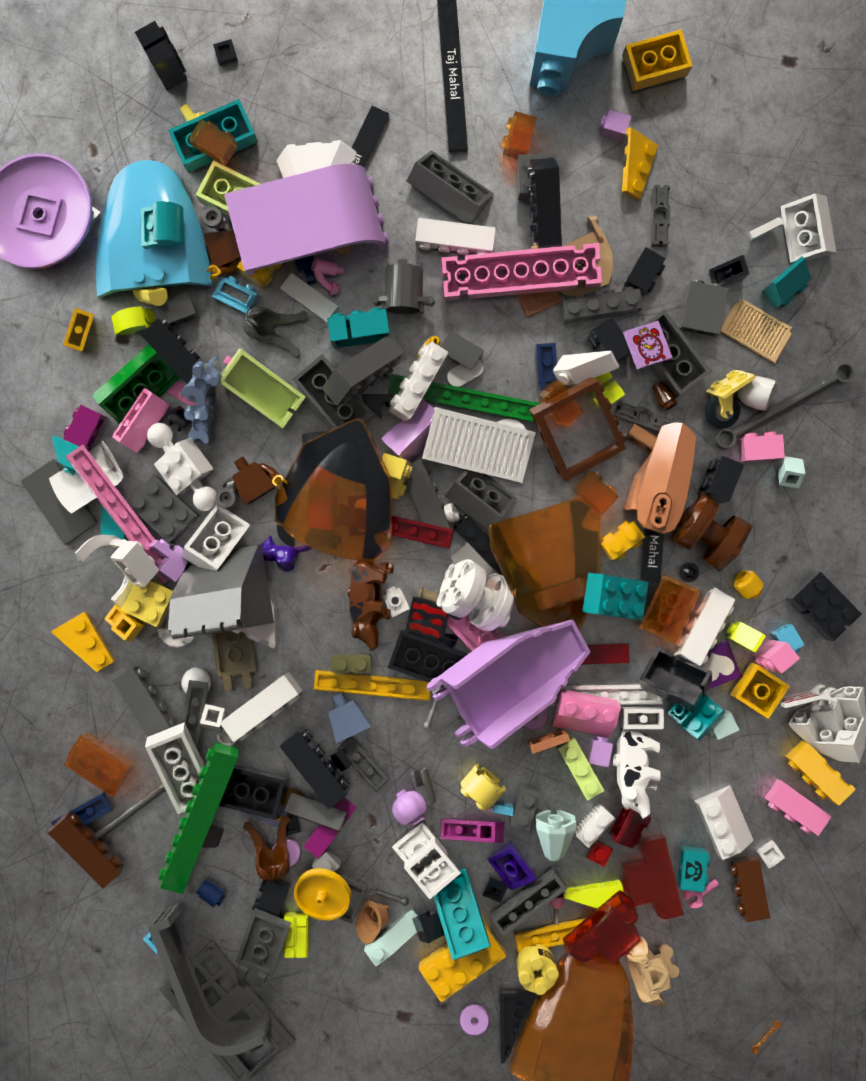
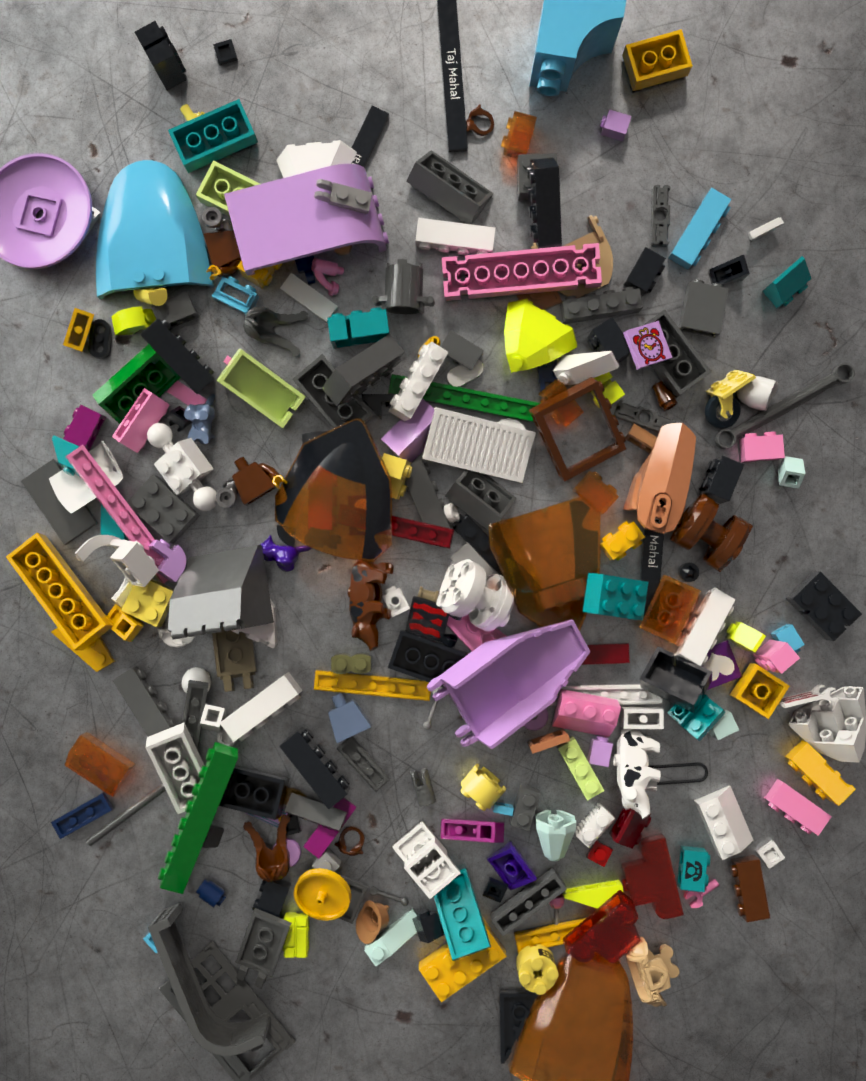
reddish brown brick [48,810,124,889] -> none
teal brick [141,201,184,249] -> none
sand blue animal [180,356,221,407] -> none
white slope [182,503,250,571] -> none
clear orange piece [189,119,238,166] -> none
black tile [330,749,353,772] -> none
lavender plant [392,789,428,827] -> none
lavender piece [460,1005,489,1036] -> none
yellow wing [622,127,659,200] -> none
tan window [720,298,792,364] -> none
yellow head [734,570,764,599] -> none
clear orange hinge [751,1021,781,1054] -> none
white slope [780,193,836,263] -> none
none -> yellow brick [6,533,113,651]
none -> black plate [88,319,111,359]
none -> light grey hinge [314,179,372,214]
none -> reddish brown piece [334,826,365,856]
none -> reddish brown piece [466,104,494,136]
none -> neon yellow brick [504,298,577,373]
none -> black piece [648,763,708,785]
none -> medium azure brick [668,187,731,270]

